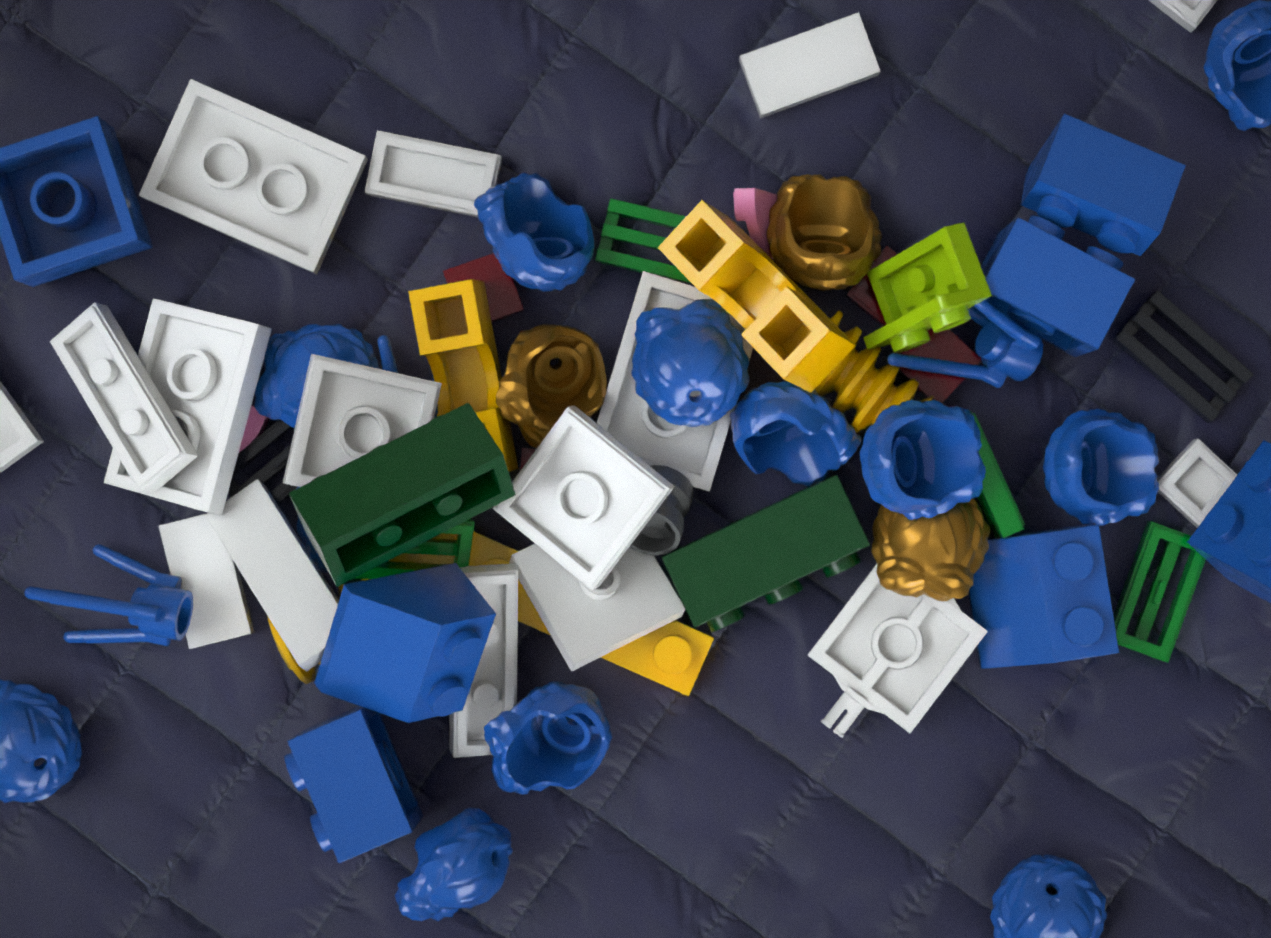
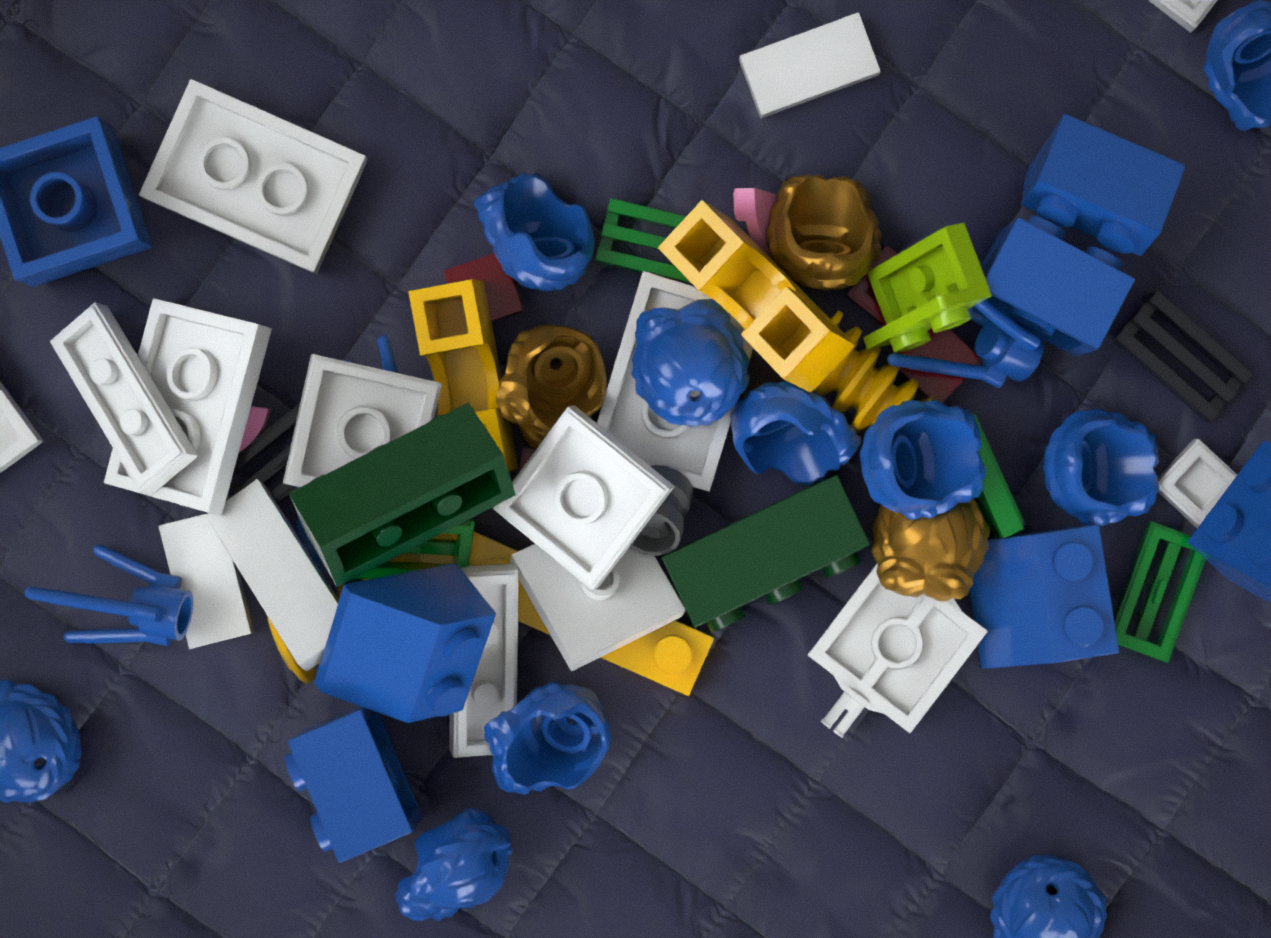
blue hair [254,324,380,428] -> none
white tile [365,130,502,217] -> none

